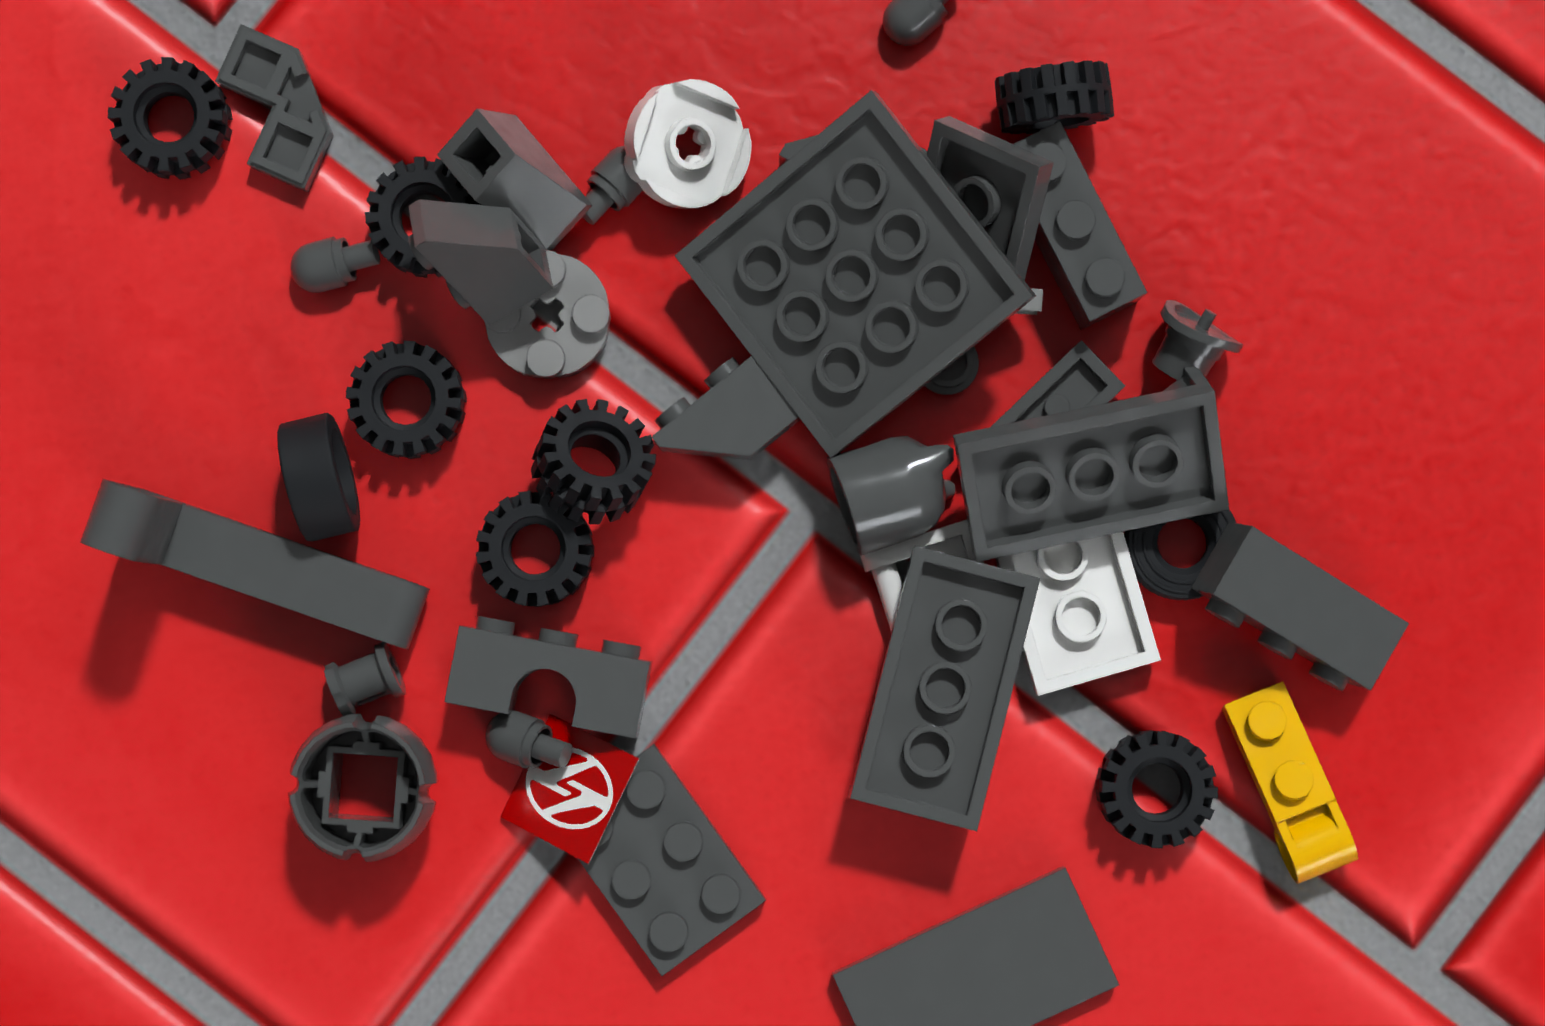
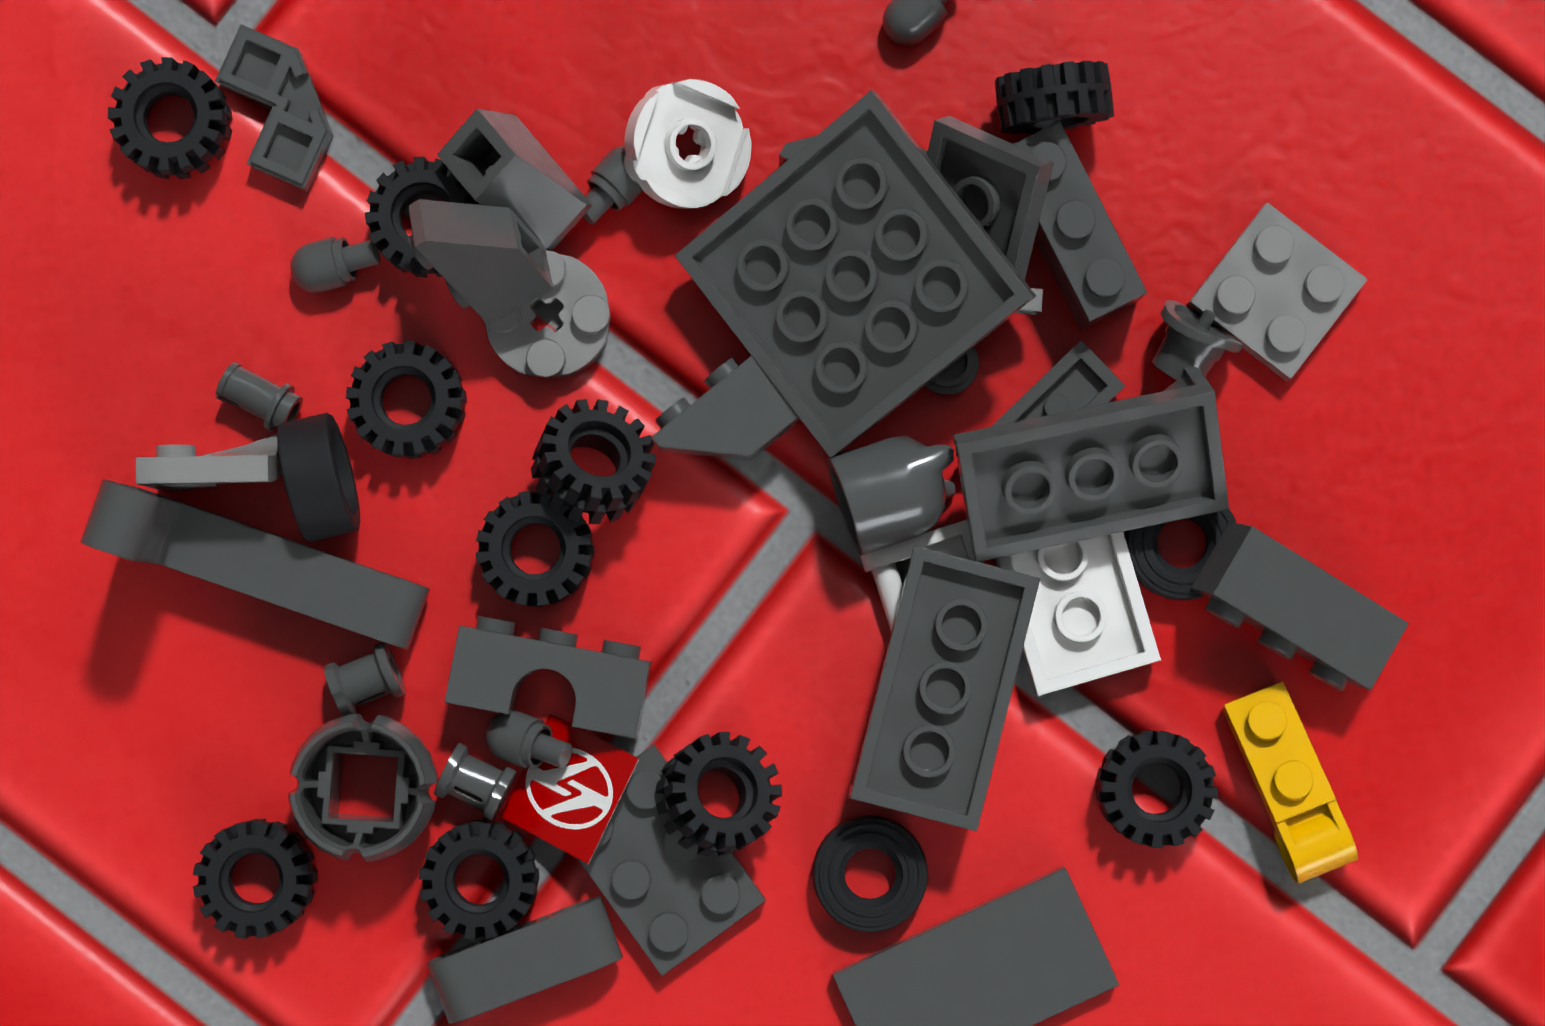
none -> light grey plate [136,433,282,491]
none -> black tyre [193,819,318,939]
none -> dark grey pin [216,362,303,431]
none -> black tyre [419,820,540,940]
none -> dark grey beam [426,896,623,1024]
none -> dark grey bush [434,743,516,822]
none -> black tyre [655,732,782,857]
none -> black tyre [812,815,928,932]
none -> light grey plate [1186,202,1368,381]

